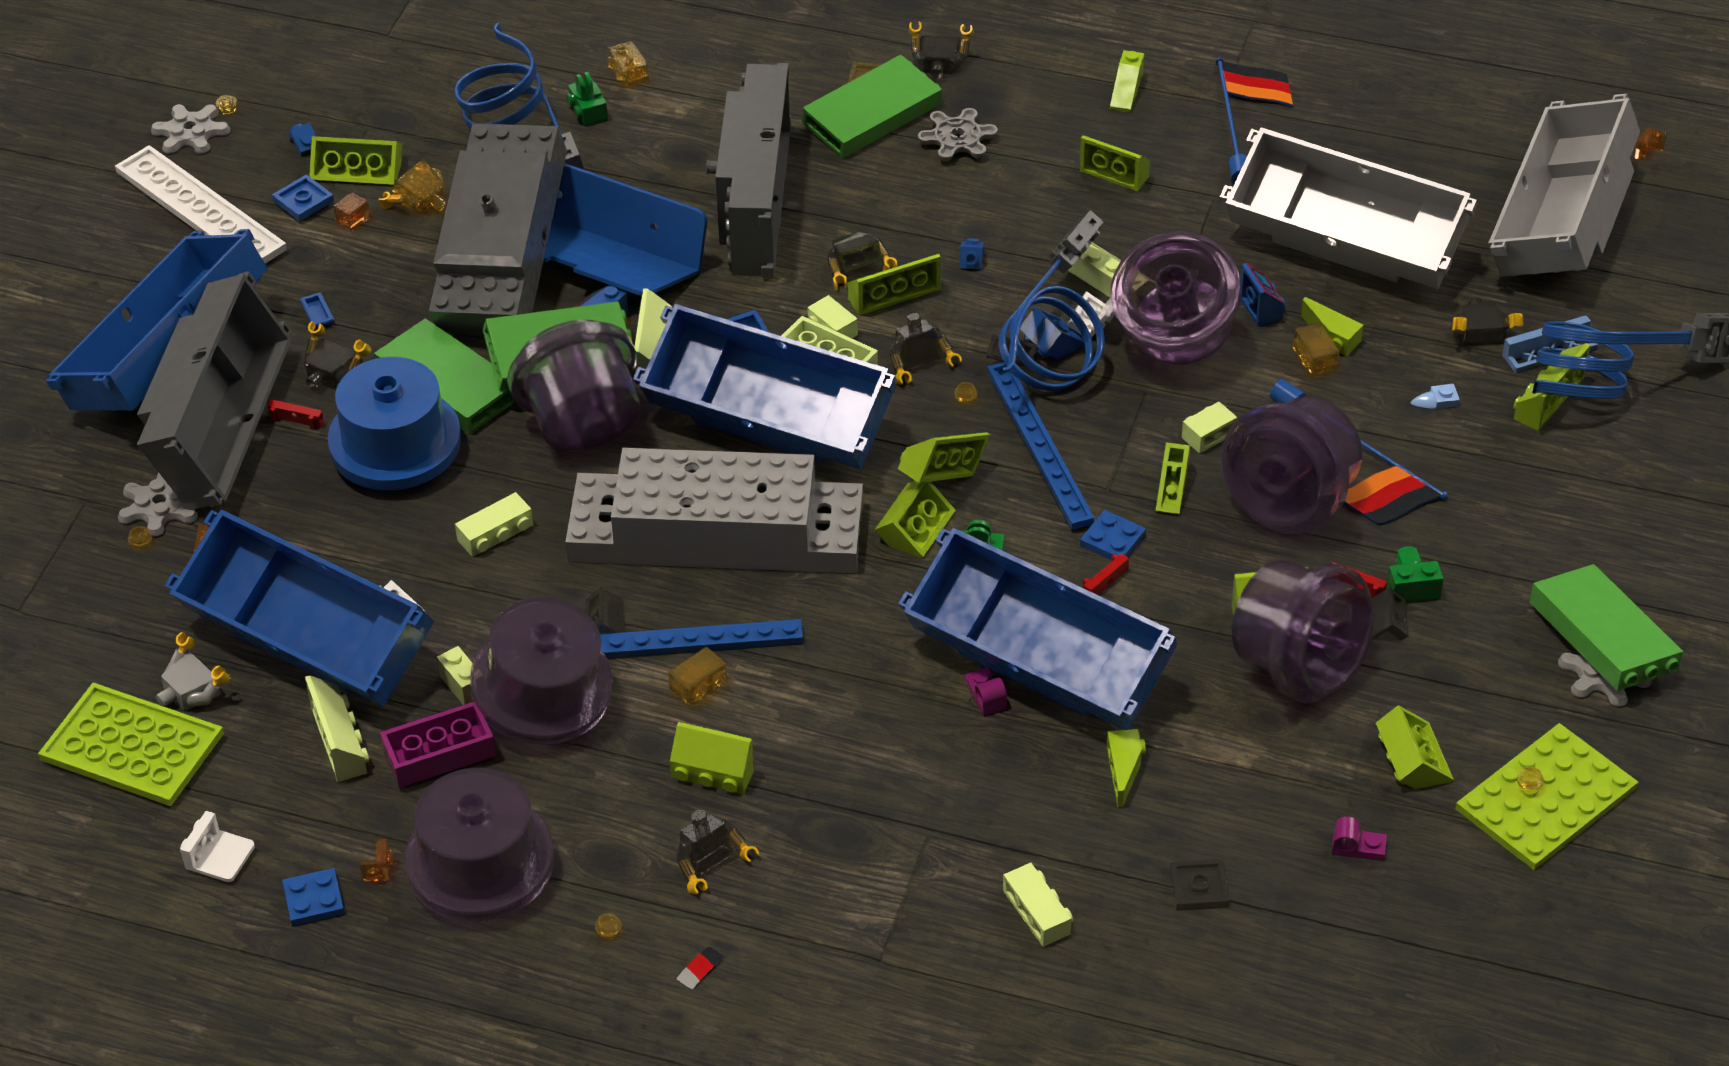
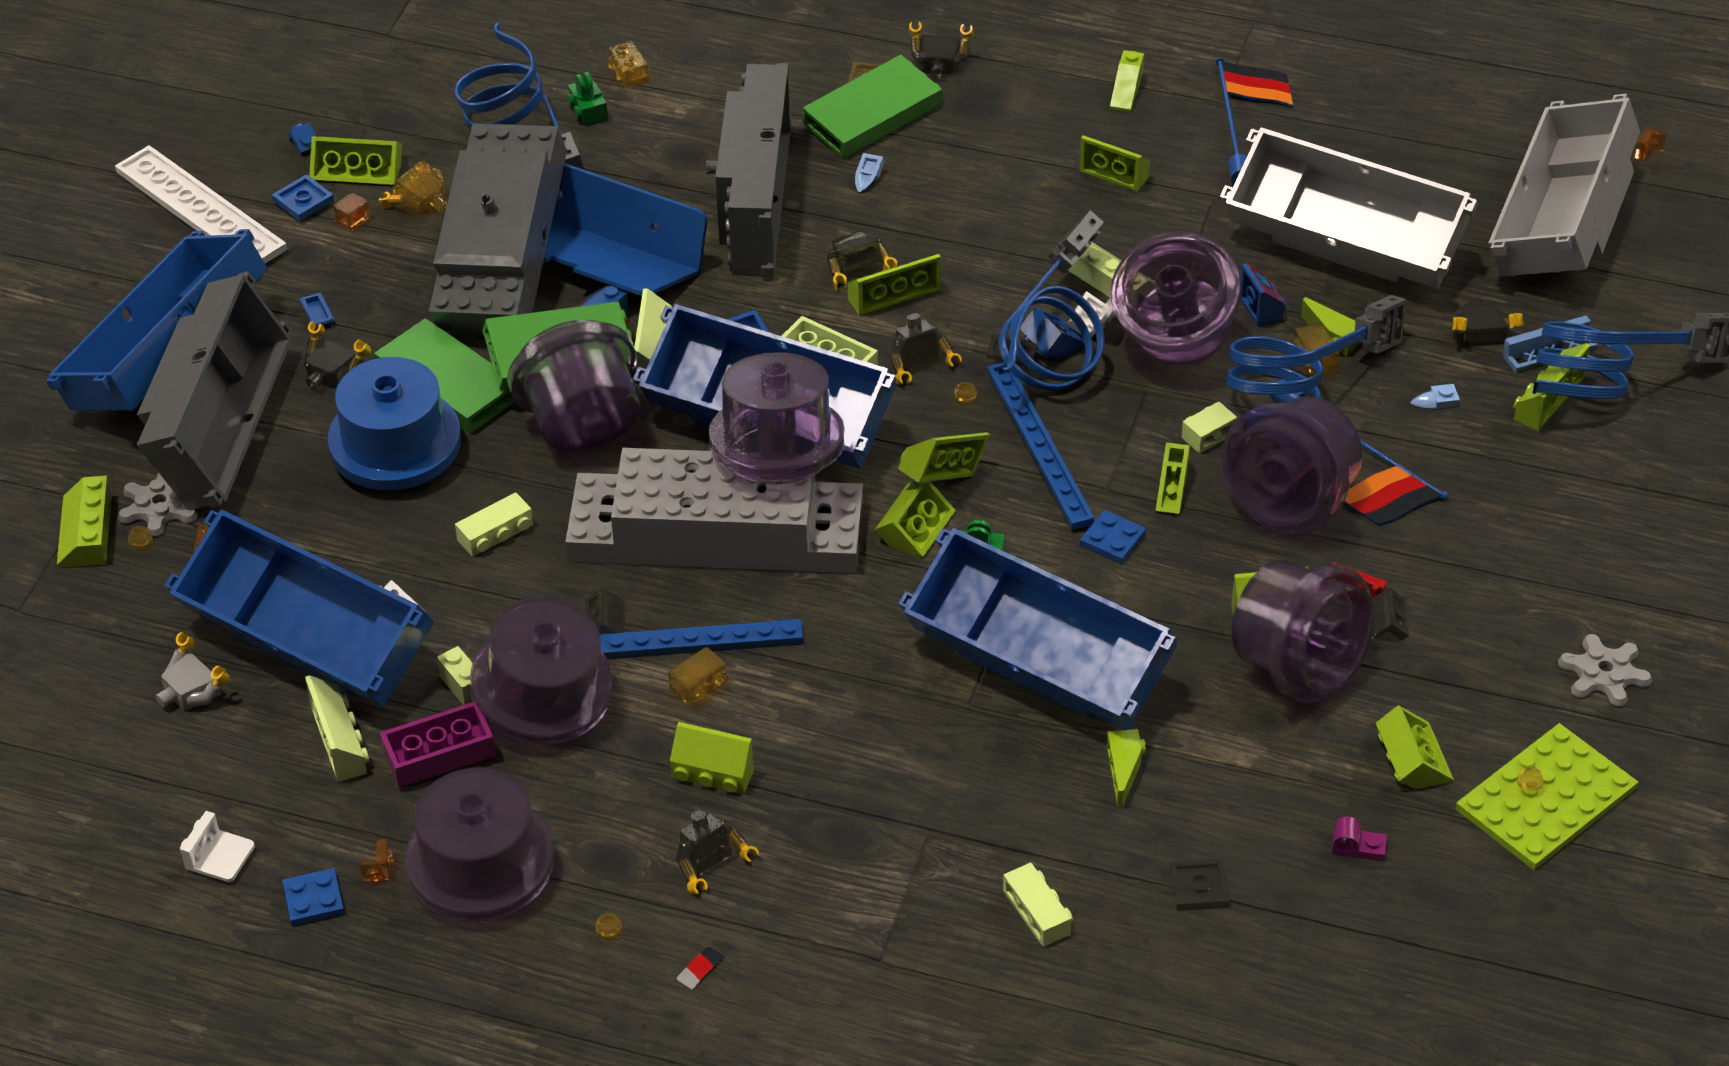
lime plate [38,683,224,806] -> none
light grey plate [151,104,231,154] -> none
clear yellow plate [216,95,237,114] -> none
red piece [267,399,324,430] -> none
yellowish green brick [808,295,858,338] -> none
light grey plate [918,108,998,161] -> none
blue bracket [960,238,984,269] -> none
magenta plate [965,668,1007,716] -> none
red piece [1083,553,1129,595] -> none
green brick [1387,546,1443,604] -> none
bright green brick [1529,564,1683,691] -> none
none -> lime slope [57,476,112,568]
none -> clear purple piece [709,352,845,484]
none -> light blue plate [855,153,885,193]
none -> blue piece [1227,295,1407,431]

